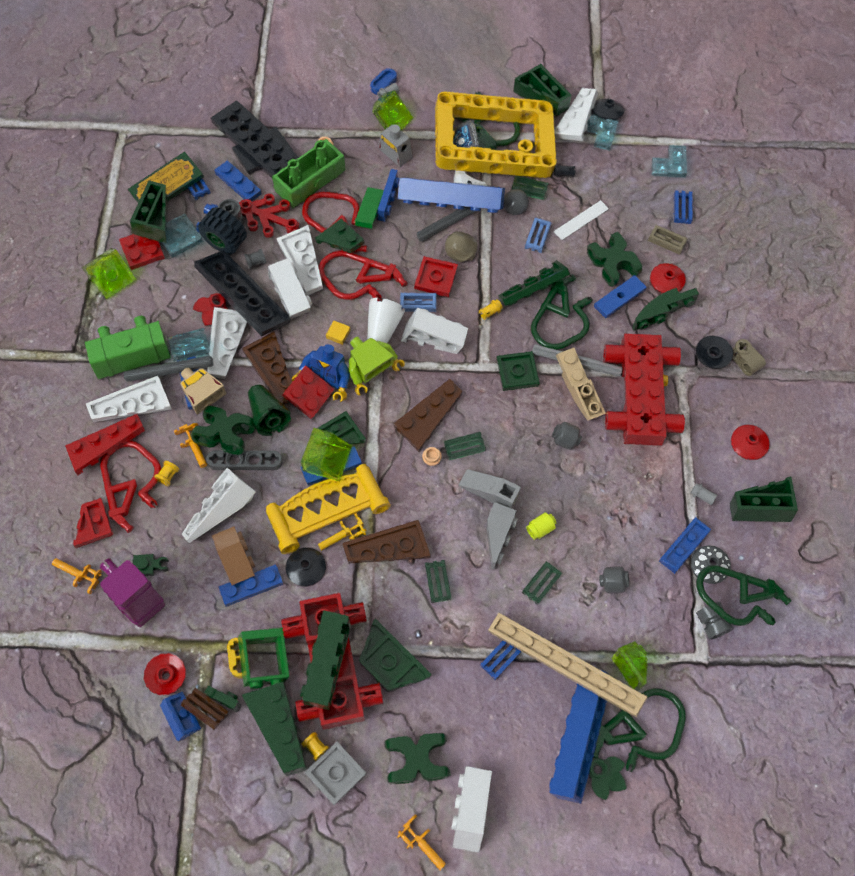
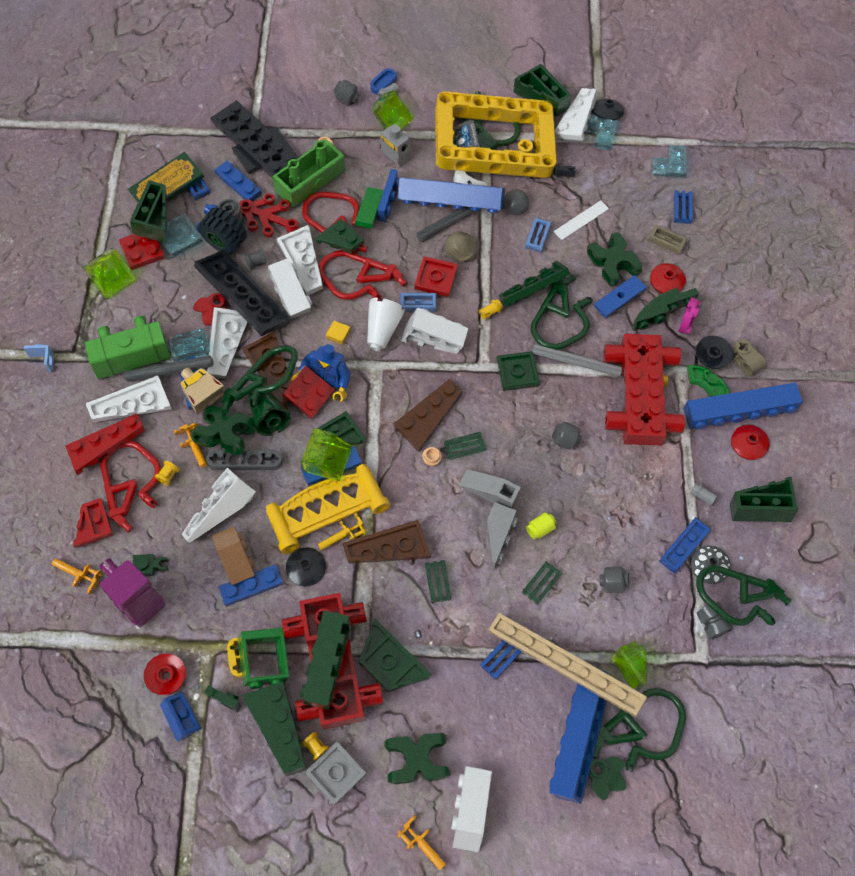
reddish brown tile [181,687,228,730] -> none
lime torso [348,337,405,396] -> none
clear green tile [511,175,548,200] -> none
tan slope [556,348,606,421] -> none
none -> light blue bracket [24,344,54,372]
none -> dark green piece [221,345,298,414]
none -> dark grey head [333,80,359,105]
none -> dark pink plate [678,297,701,335]
none -> blue brick [683,382,803,430]
none -> green tile [687,365,730,397]

